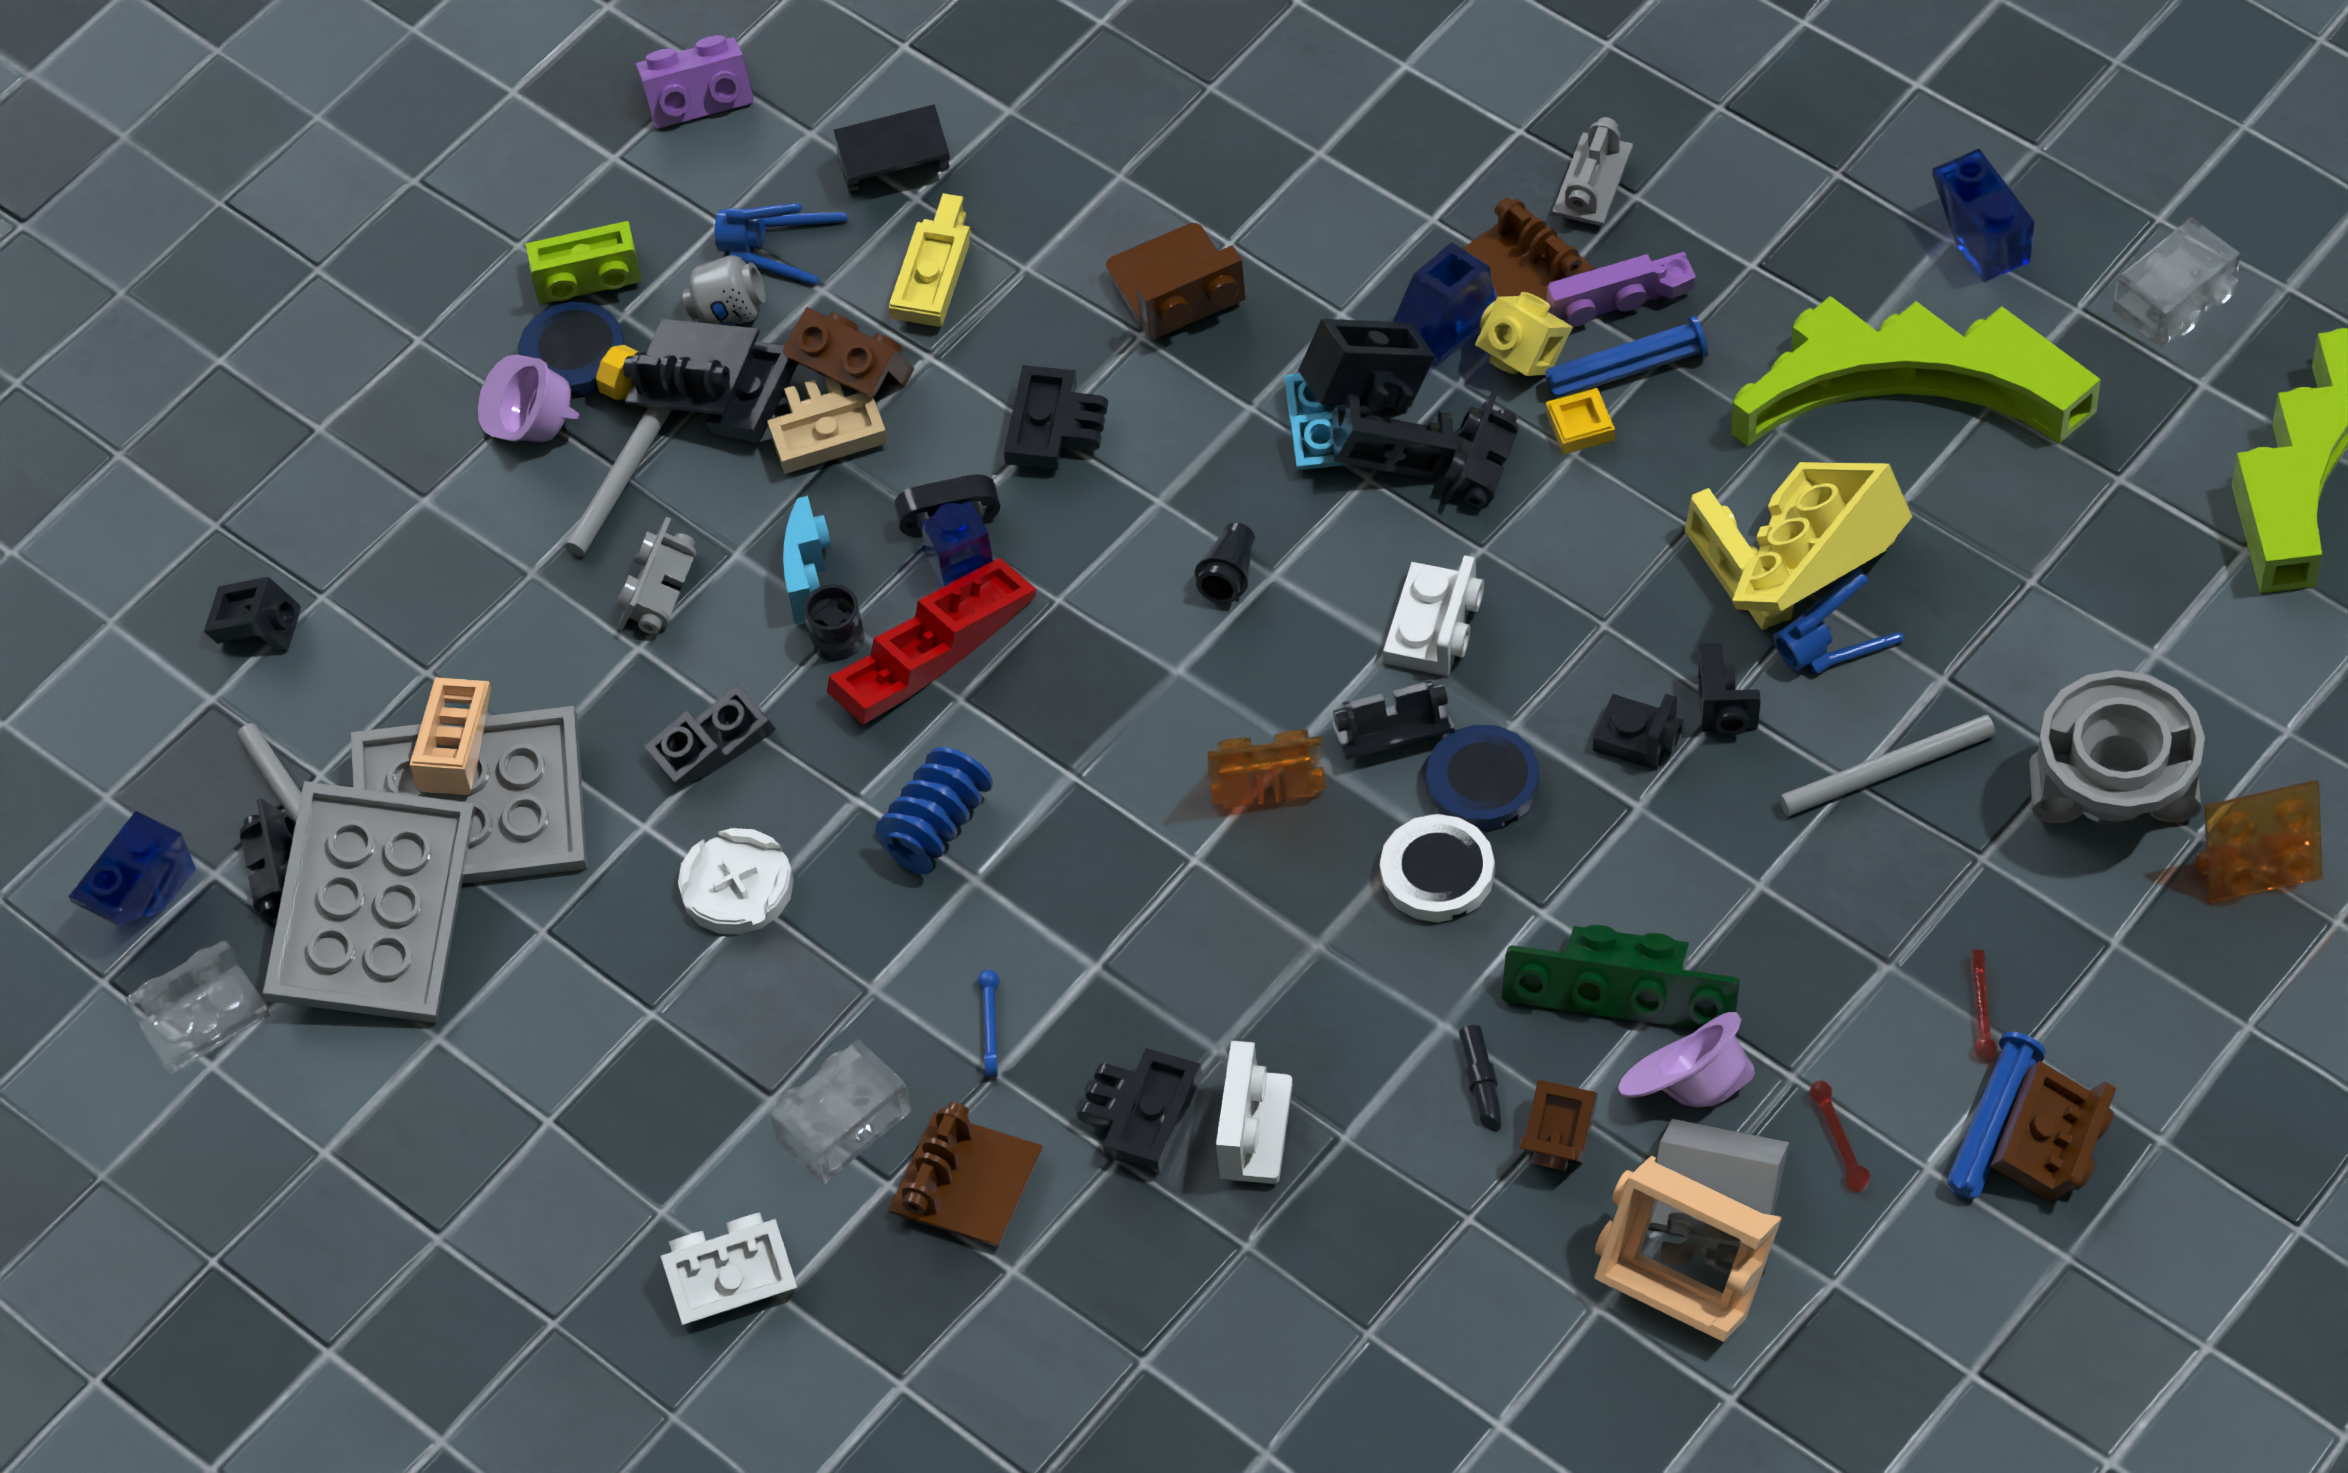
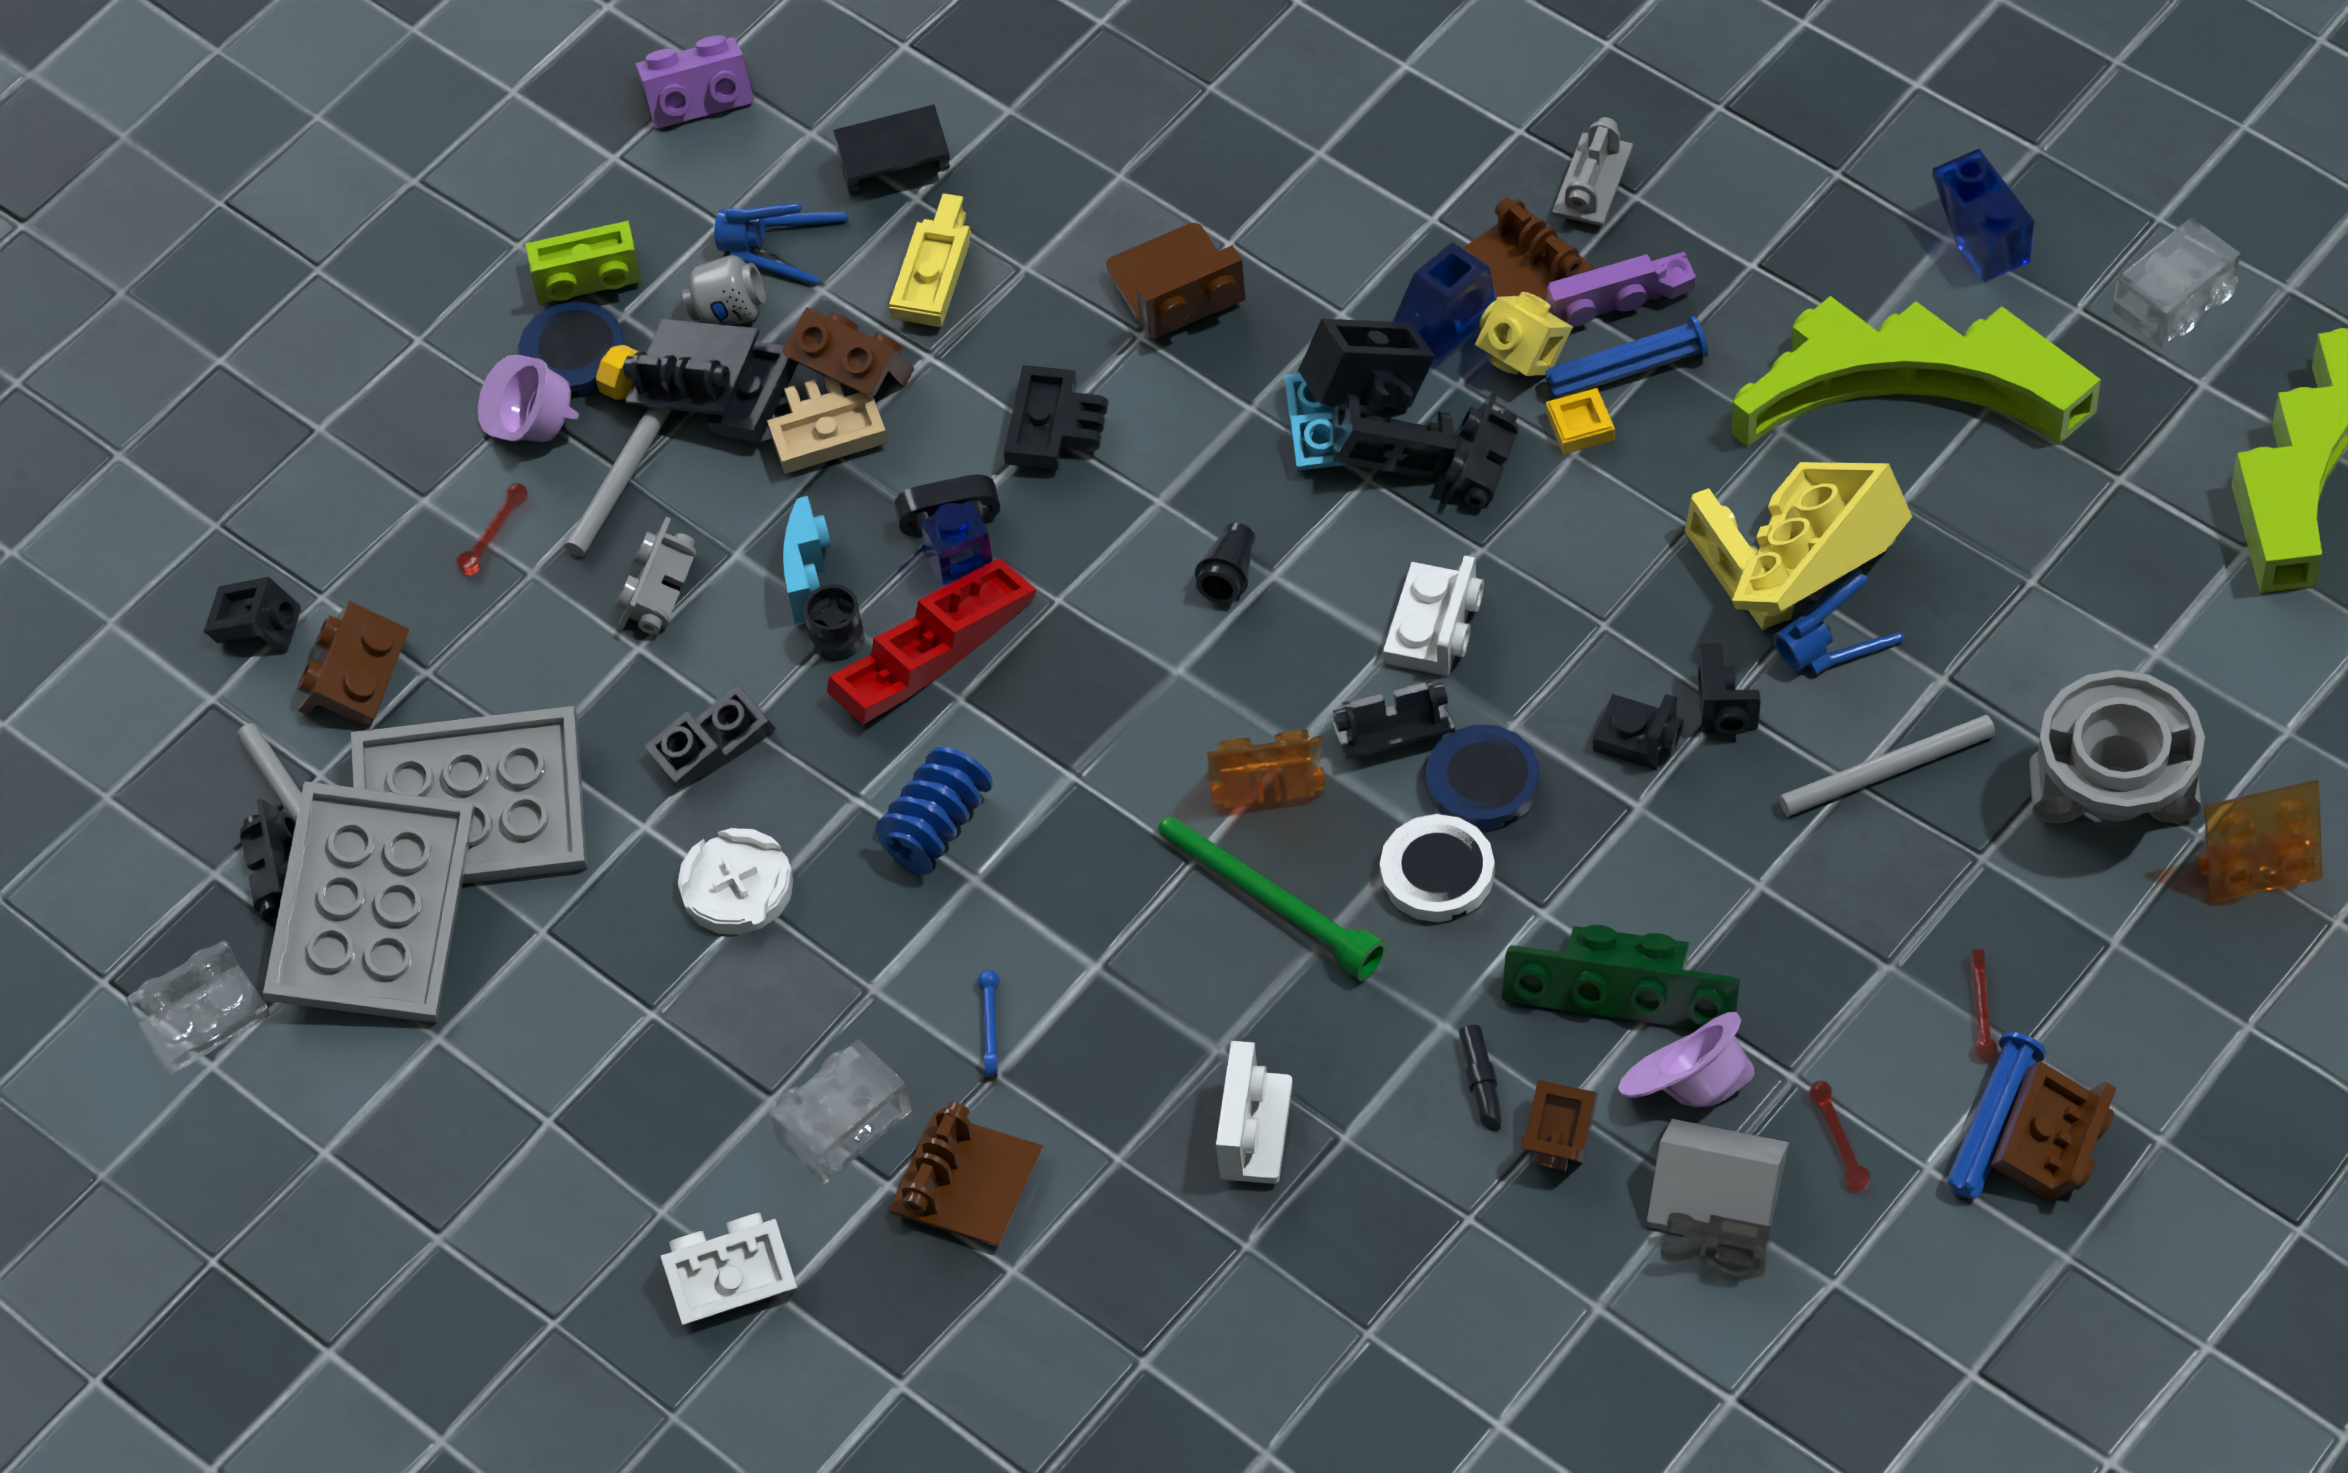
clear blue slope [69,811,196,925] -> none
light nougat slope [410,677,491,795] -> none
black hinge [1076,1048,1202,1173] -> none
light nougat window [1594,1156,1782,1342] -> none
none -> reddish brown bracket [297,601,409,728]
none -> clear red hinge [457,483,528,575]
none -> green piece [1158,817,1387,981]

